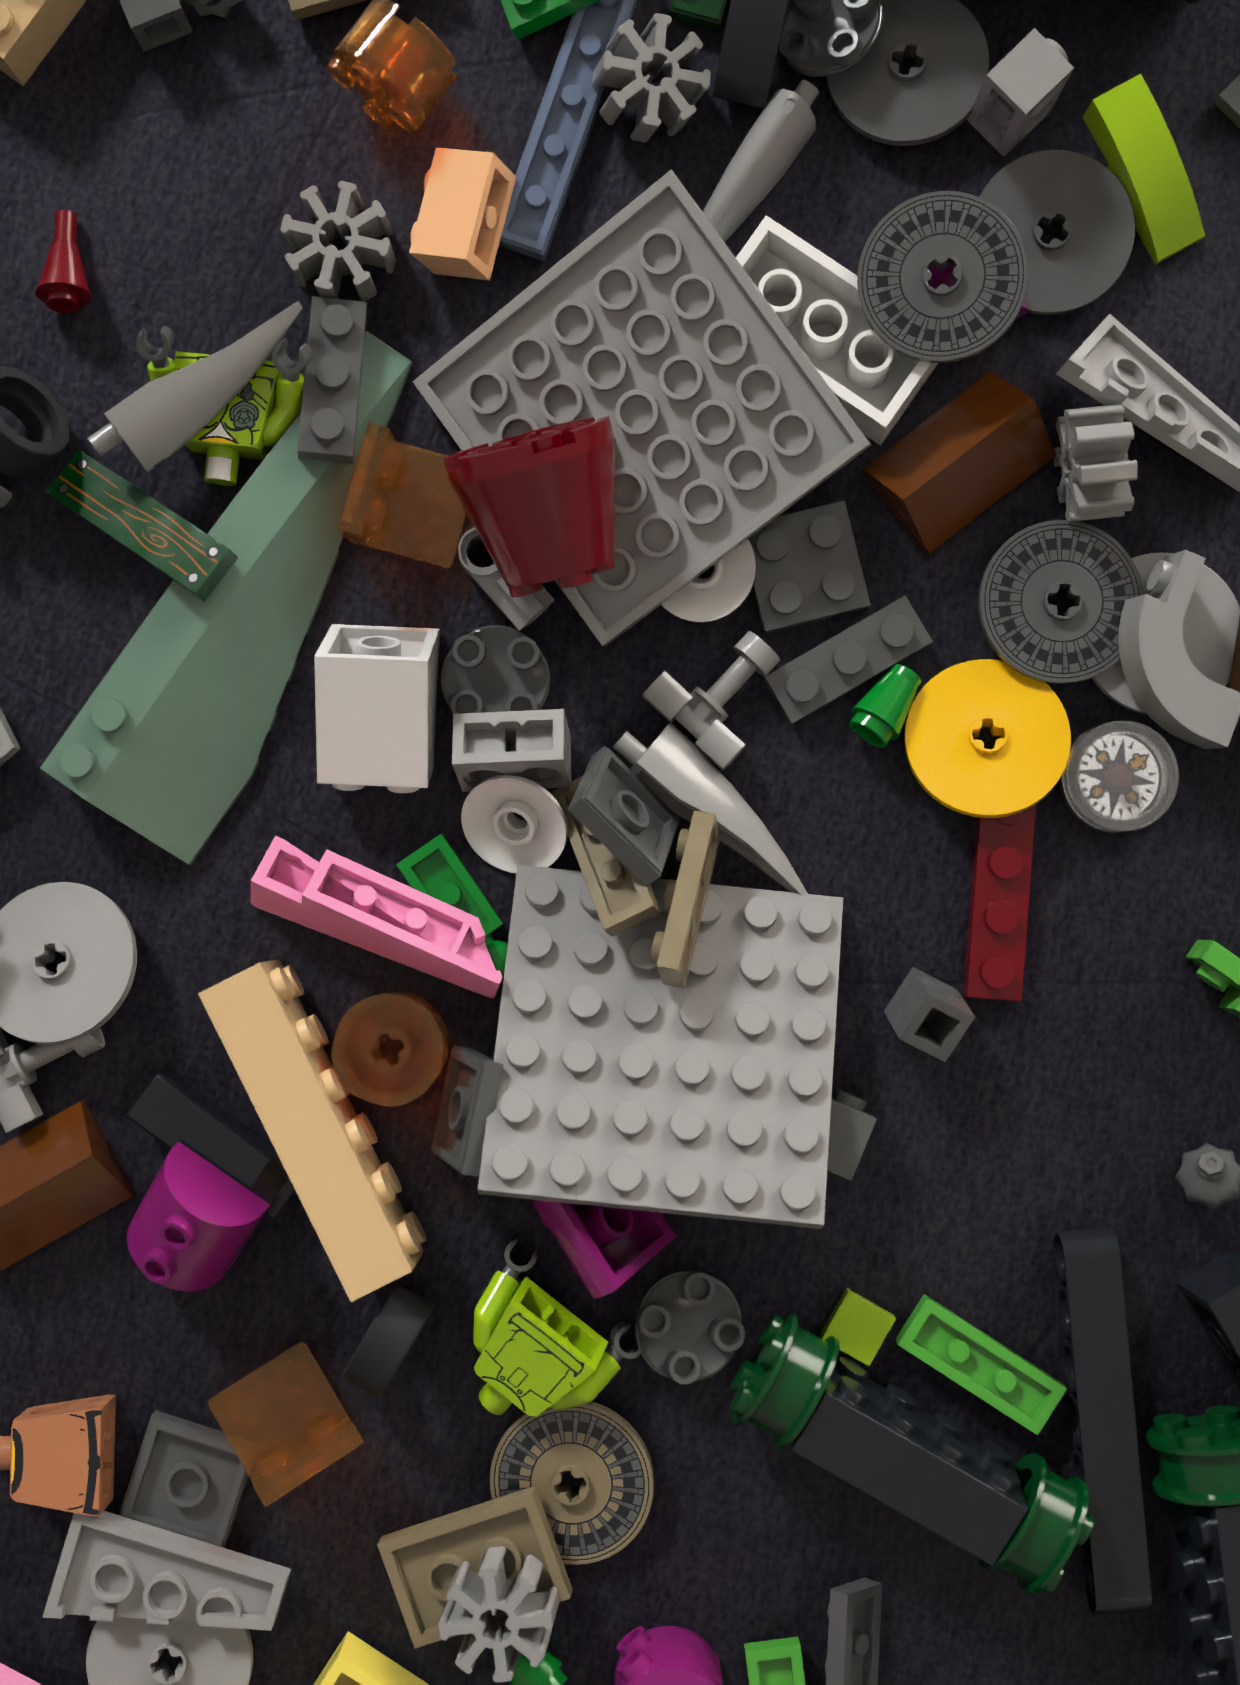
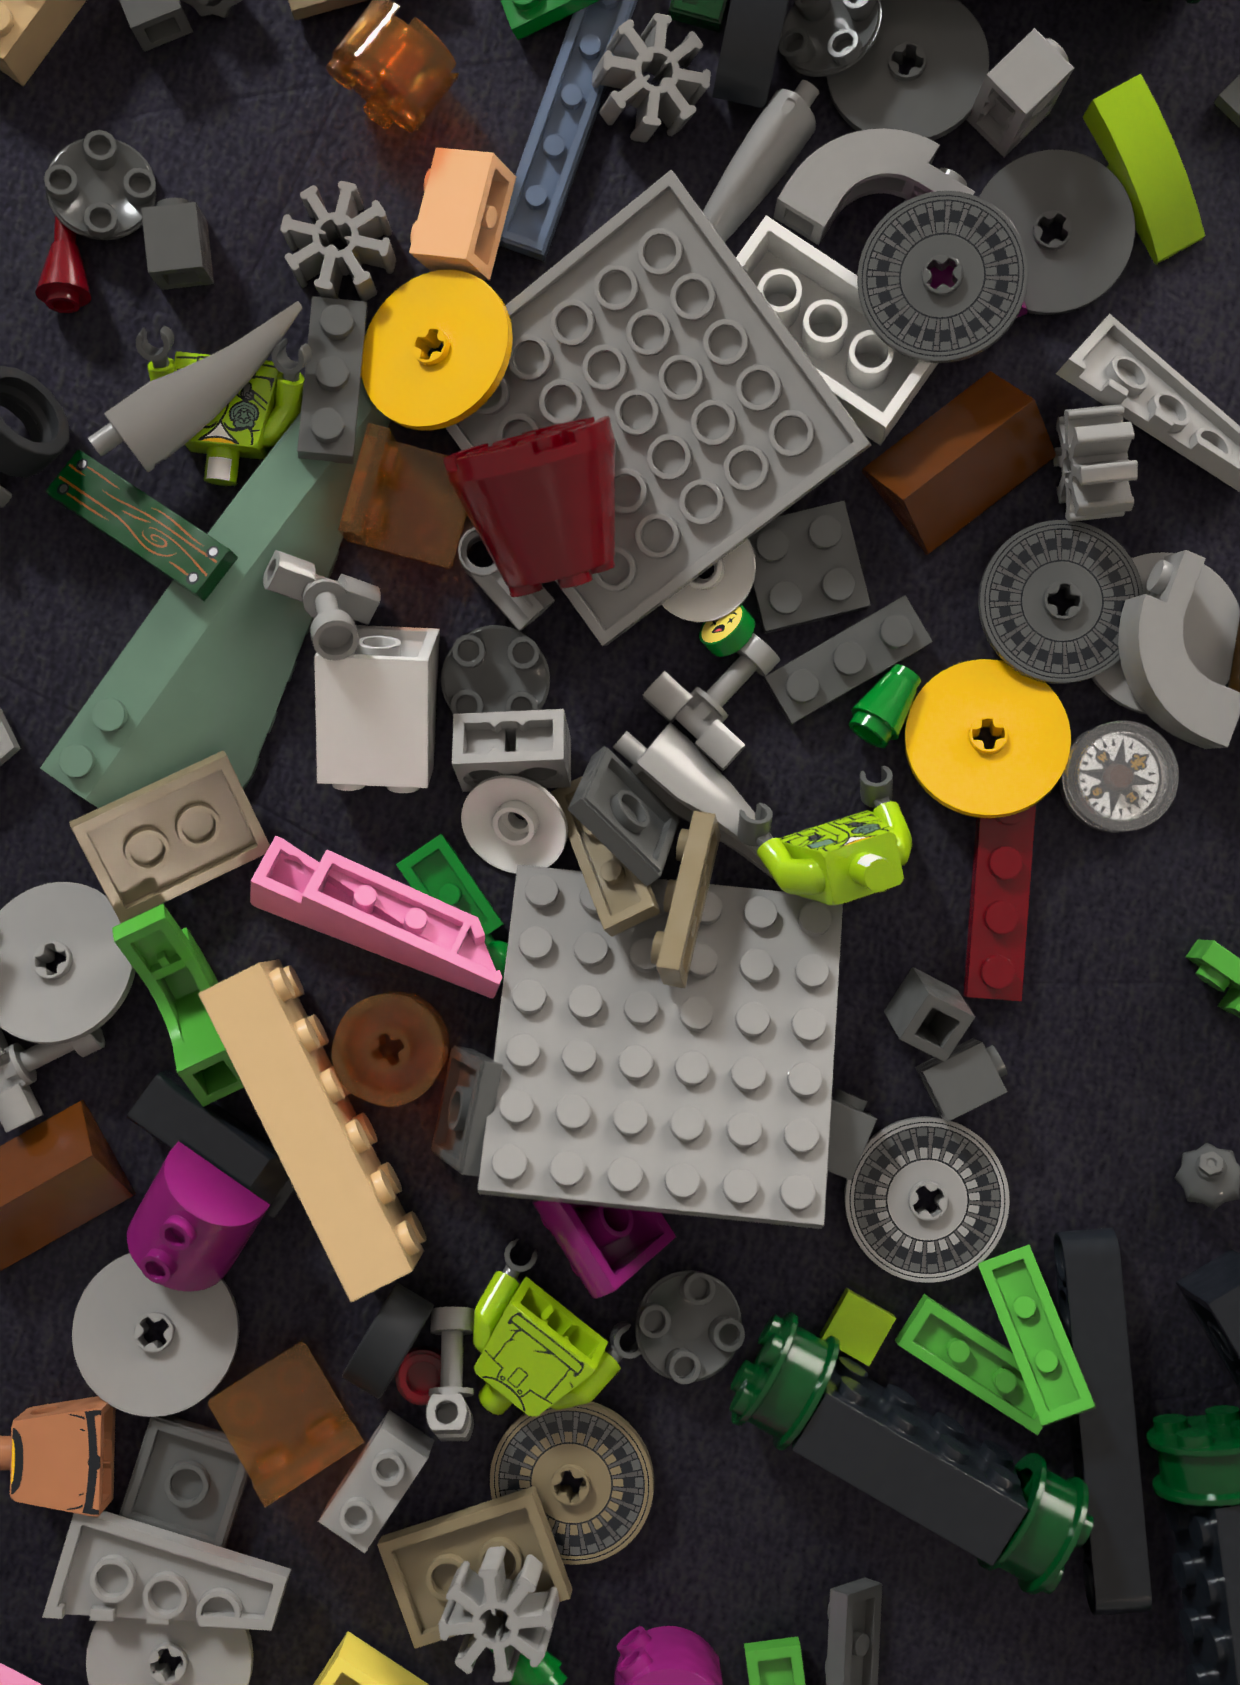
none -> dark grey dish [44,130,157,240]
none -> dark tan plate [69,750,270,923]
none -> light grey piece [72,1253,240,1417]
none -> bright green arch [112,904,244,1107]
none -> dark grey brick [141,198,214,290]
none -> light grey bar [263,550,381,660]
none -> light grey brick [318,1410,434,1553]
none -> yellow piece [361,270,513,430]
none -> dark red tile [395,1346,441,1405]
none -> light grey bar [426,1307,475,1441]
none -> tile [699,604,755,657]
none -> lime torso [737,766,912,905]
none -> light grey arch [773,128,975,245]
none -> piece [844,1116,1010,1283]
none -> dark grey brick [915,1038,1008,1122]
none -> bright green plate [978,1245,1096,1427]

